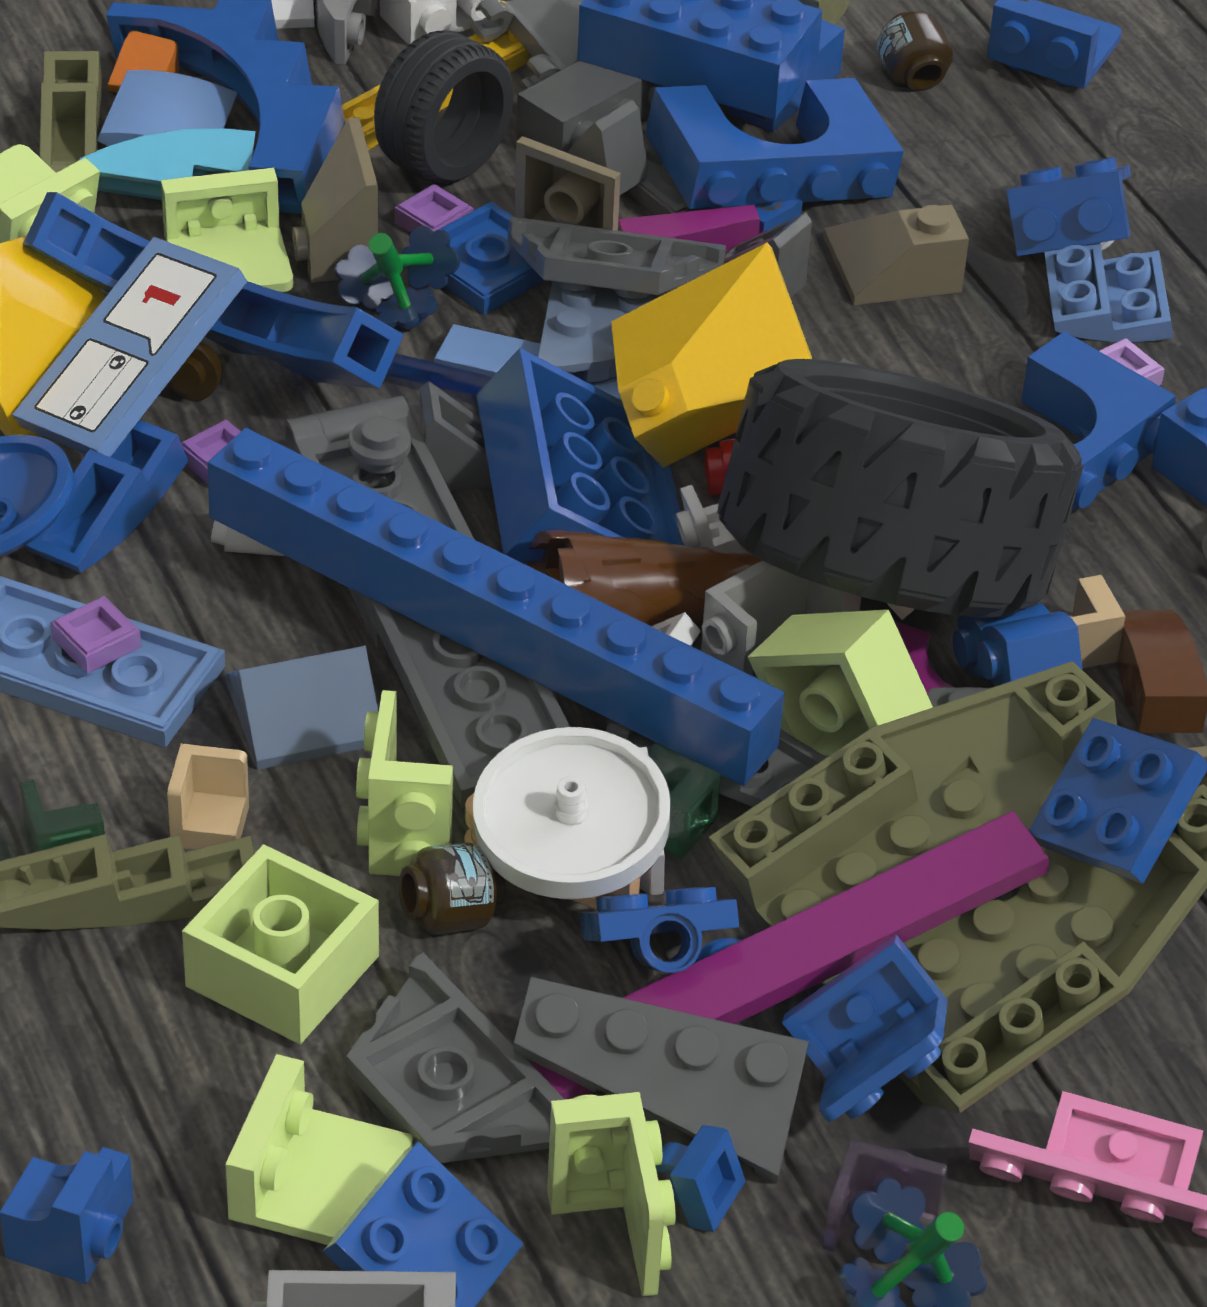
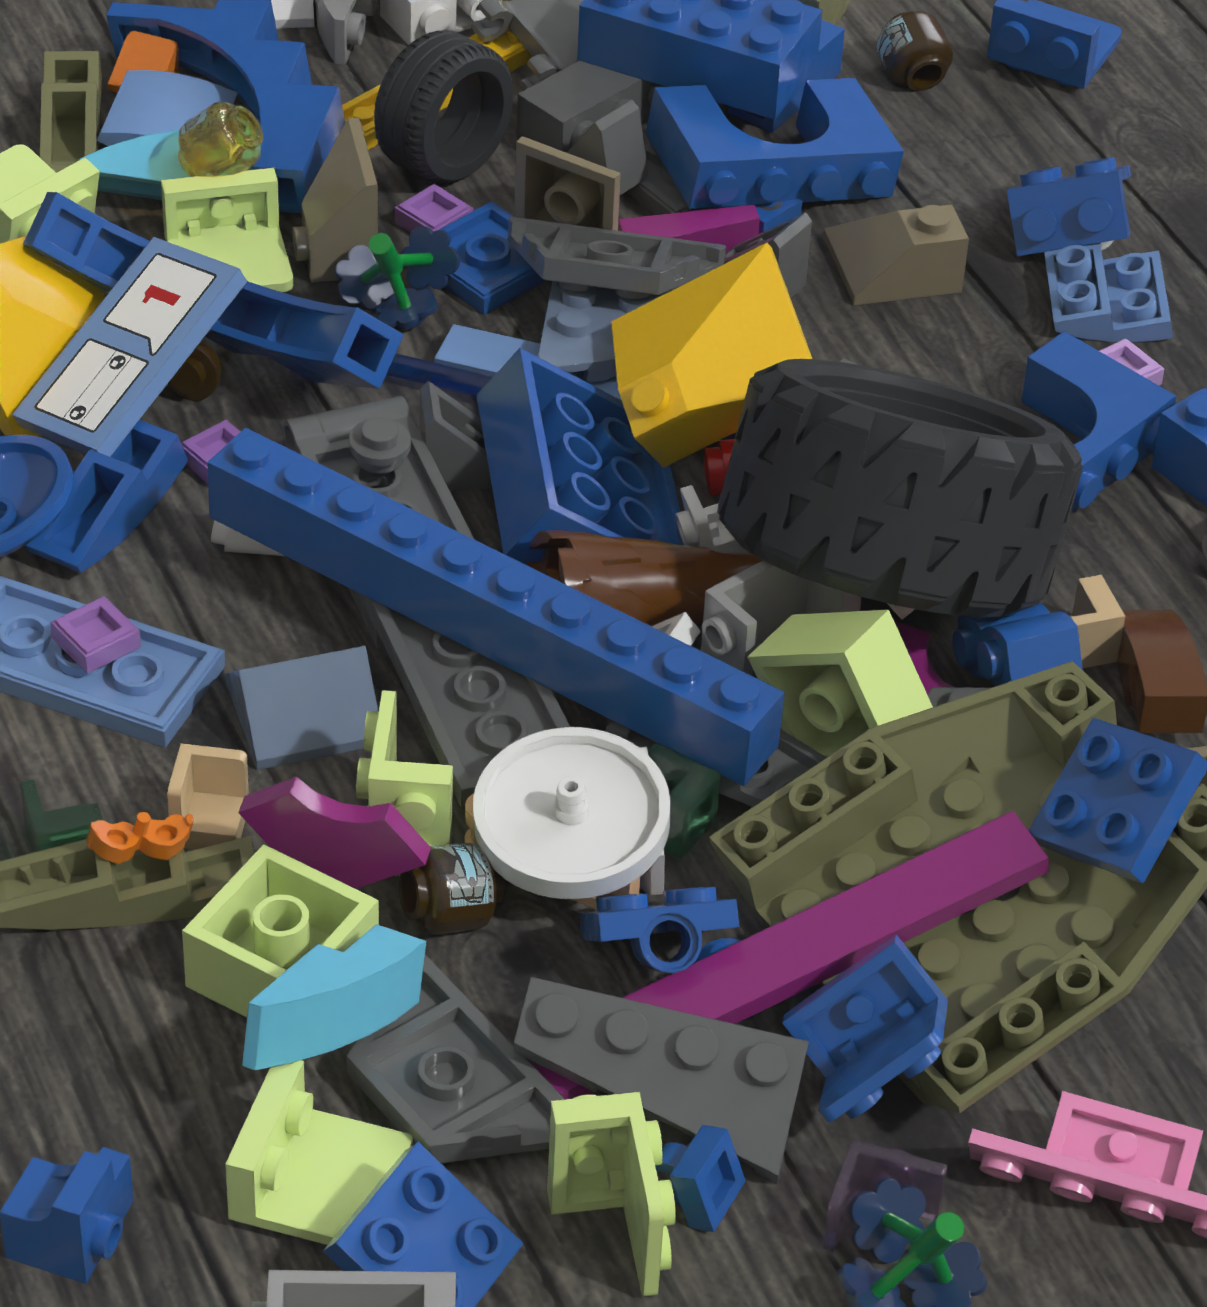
none -> orange piece [86,812,194,864]
none -> clear yellow head [178,102,263,178]
none -> magenta tile [238,777,431,889]
none -> medium azure slope [242,924,426,1070]

